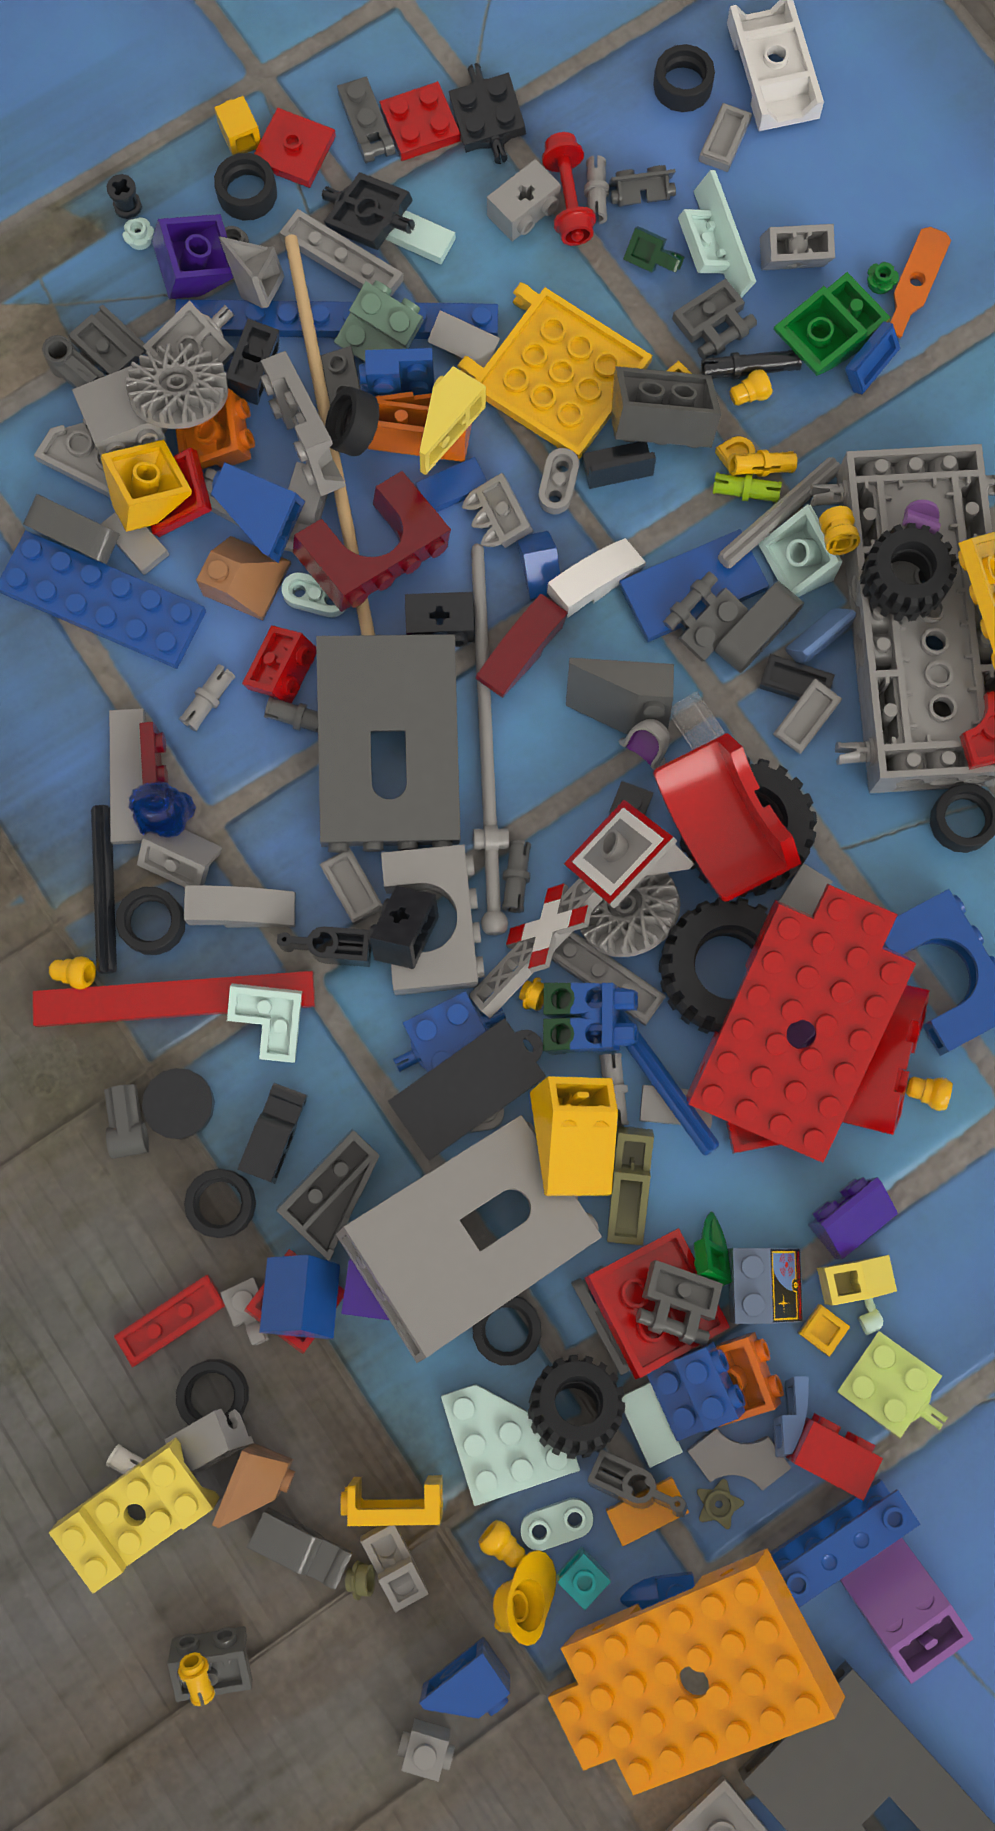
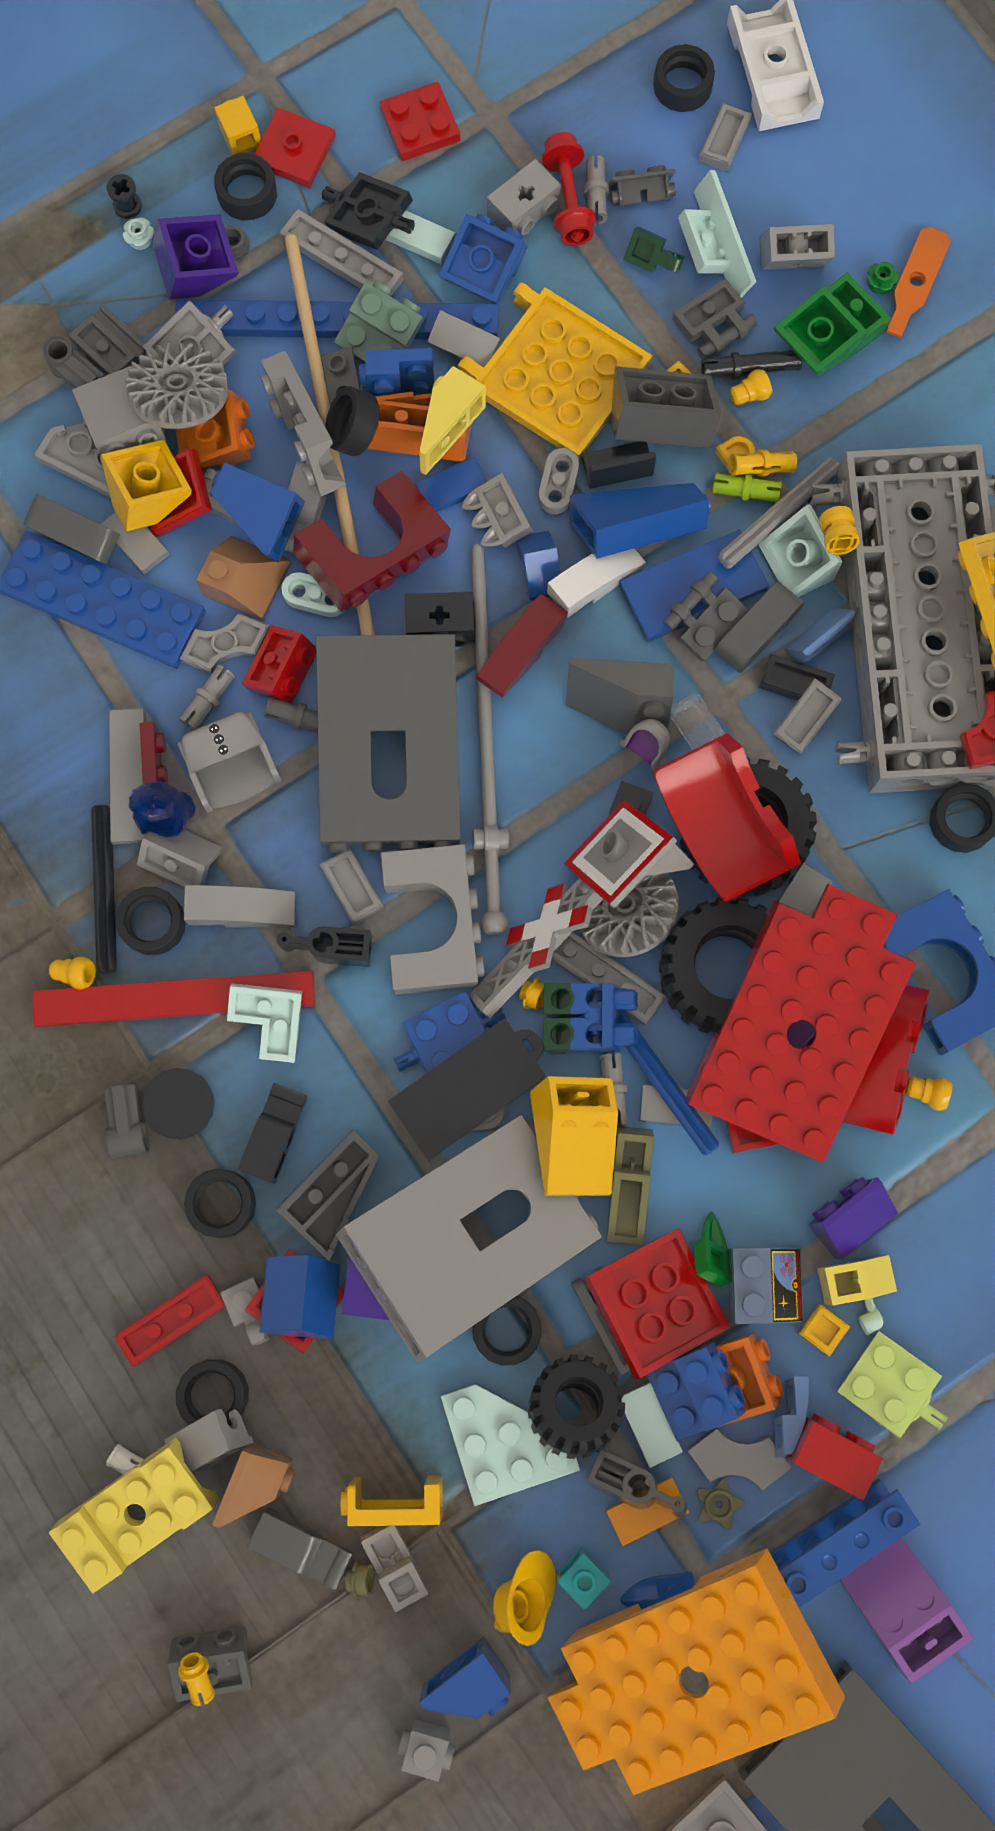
light grey slope [219,236,285,308] -> none
black brick [226,319,280,405] -> none
dark grey plate [337,76,396,163] -> none
black brick [368,886,439,969] -> none
black plate [449,63,526,164] -> none
yellow piece [479,1520,526,1568] -> none
dark grey pin [502,840,531,913] -> none
light aqua plate [521,1497,593,1551] -> none
dark grey plate [636,1260,723,1346] -> none
blue tile [845,321,900,395] -> none
black tyre [860,523,957,622] -> none
medium lavender plate [902,499,941,534] -> none
none -> light grey piece [178,712,282,813]
none -> light grey tile [180,613,270,675]
none -> blue plate [439,213,528,304]
none -> blue slope [570,483,711,559]

